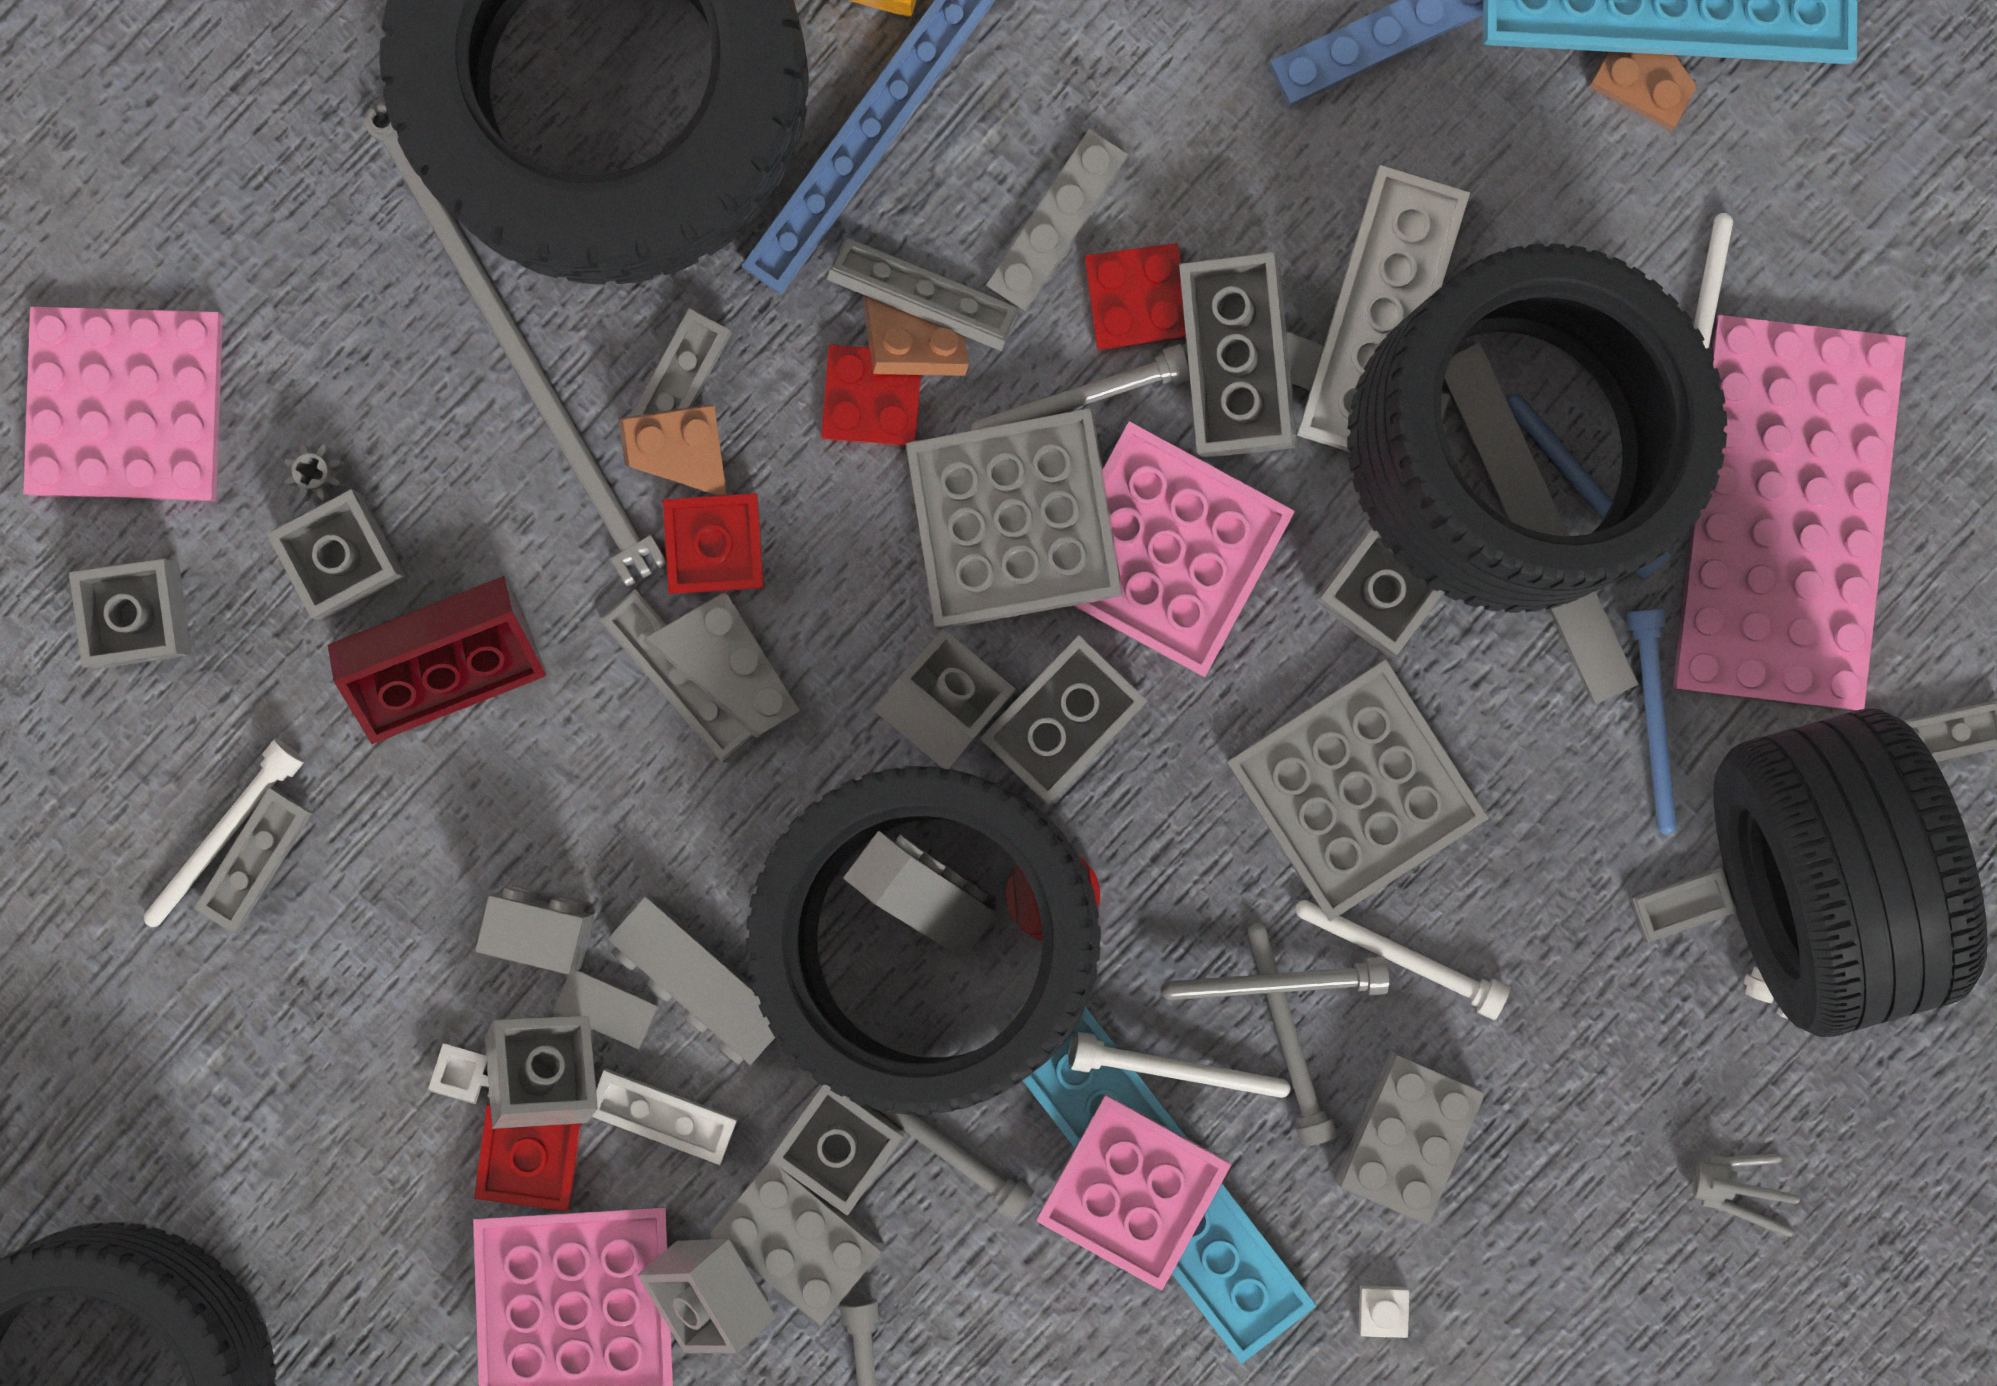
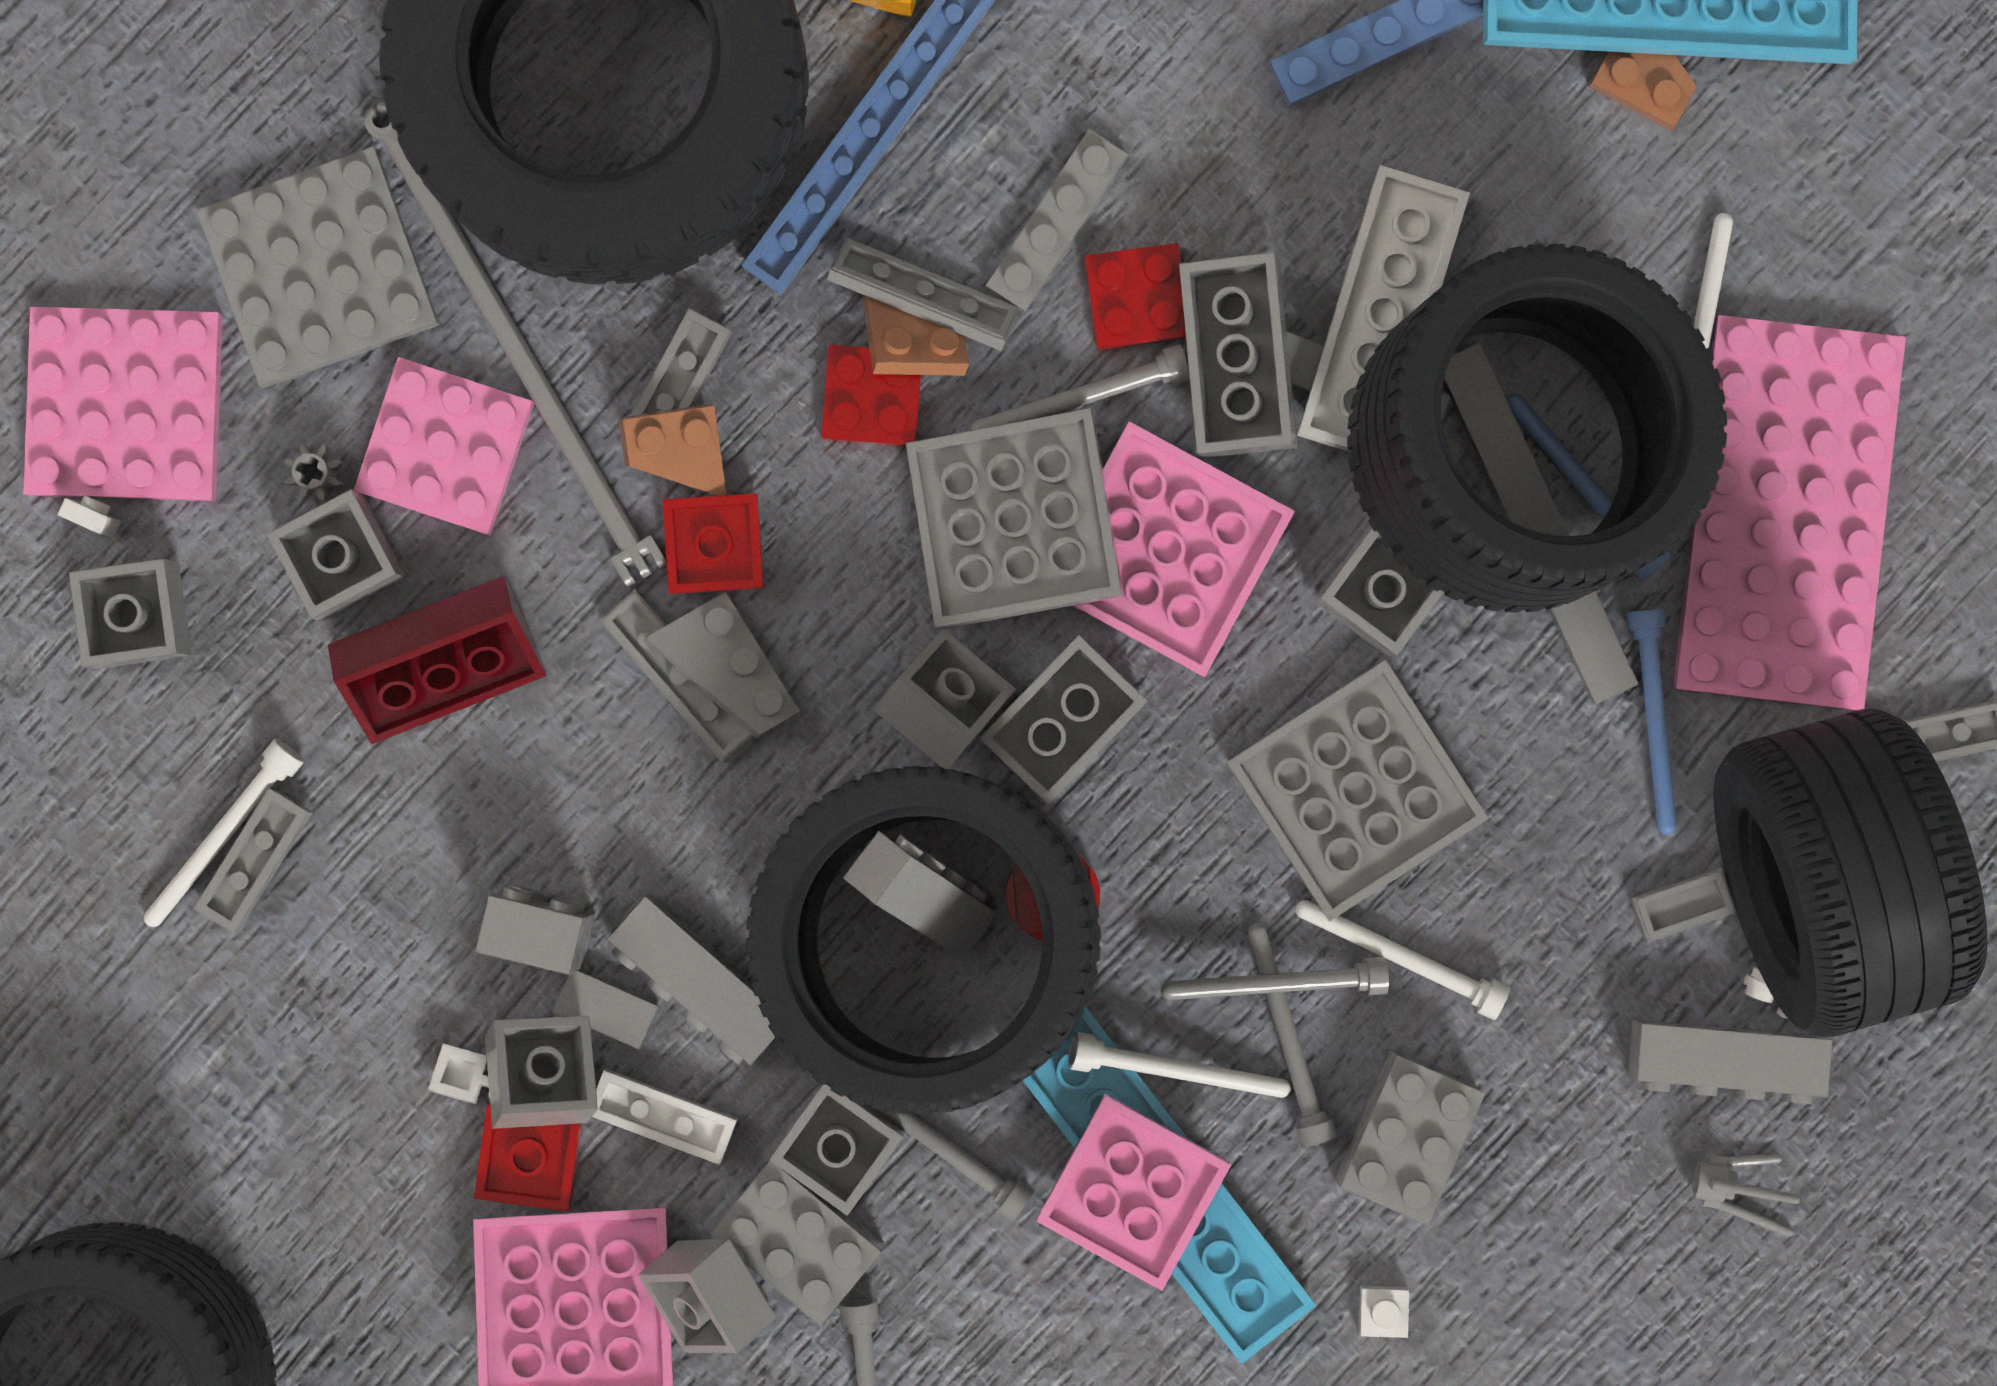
none -> white plate [57,495,121,538]
none -> light grey plate [196,146,440,388]
none -> bright pink plate [354,357,534,536]
none -> light grey brick [1628,1020,1833,1104]

